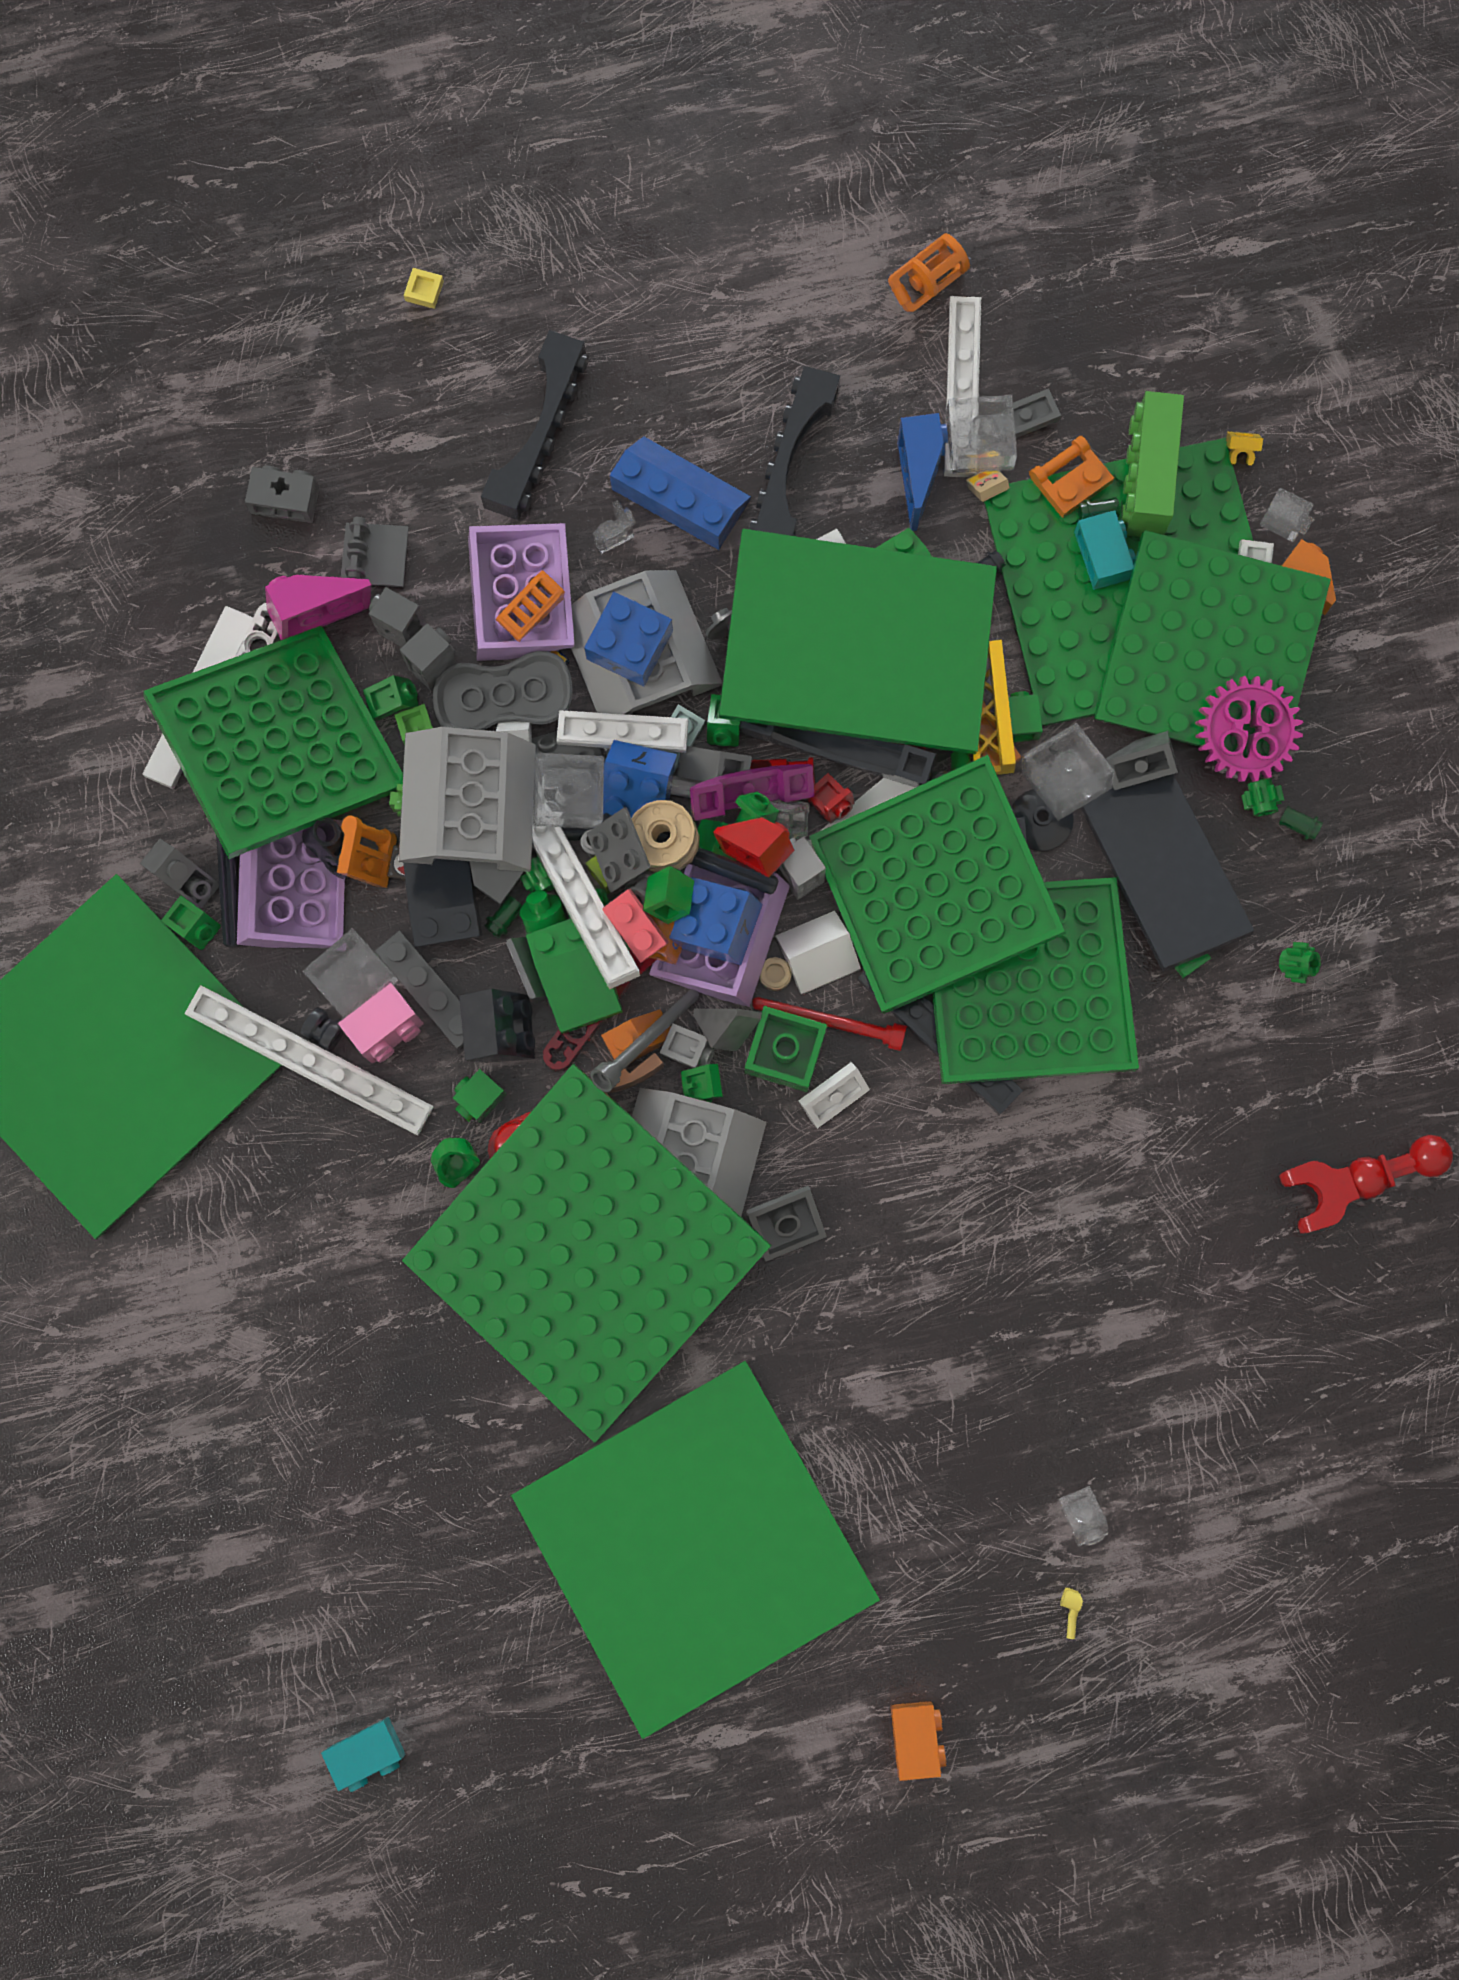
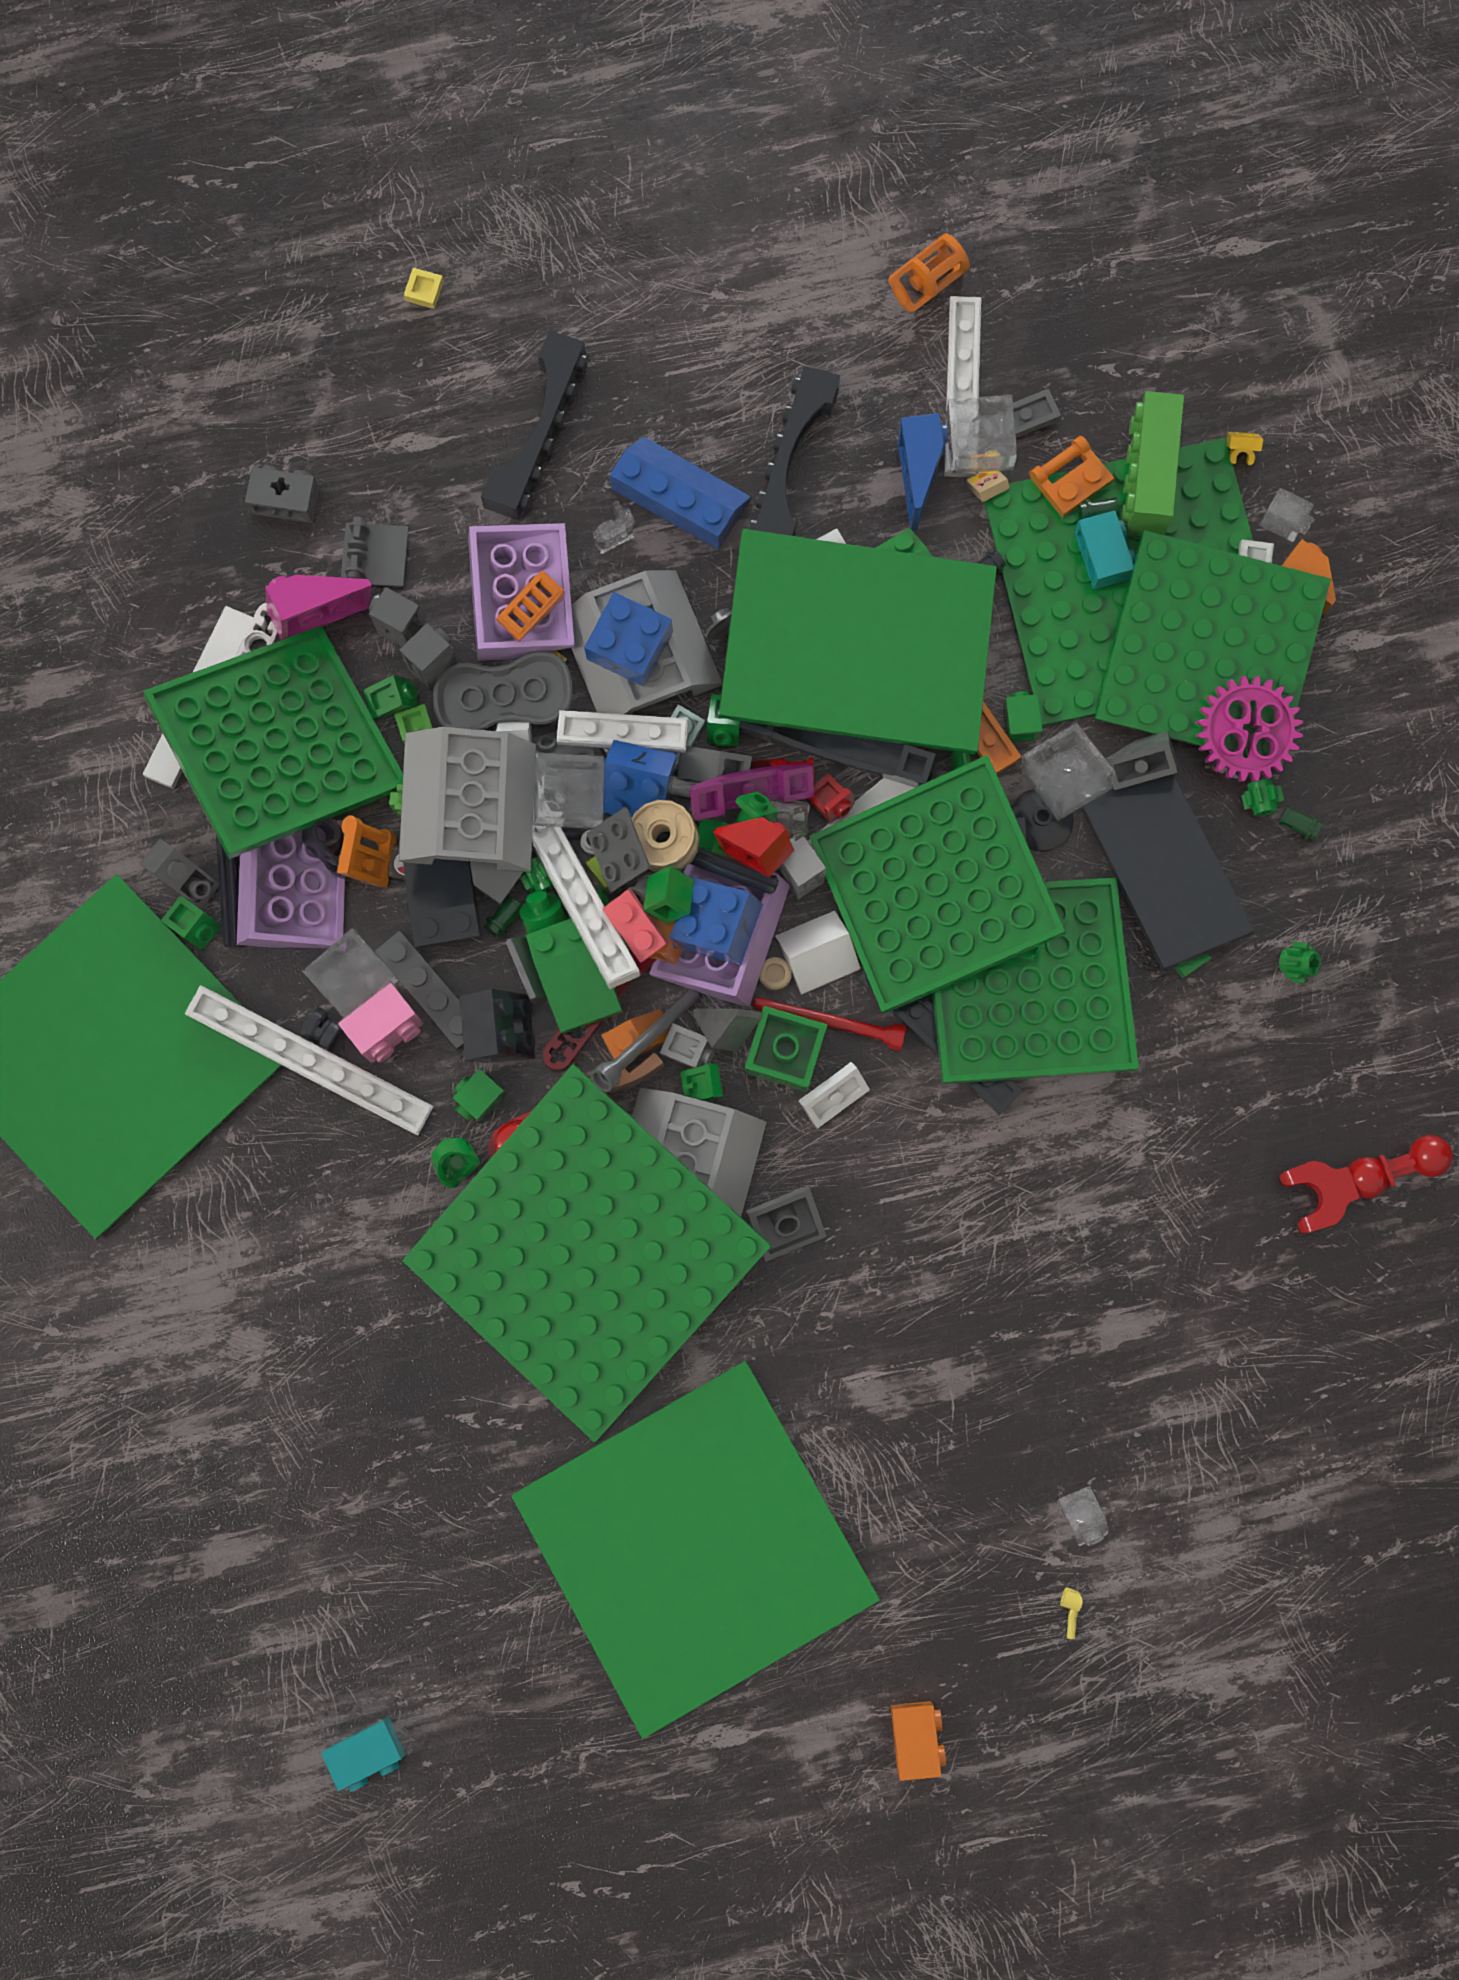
yellow fence [973,640,1016,775] -> none

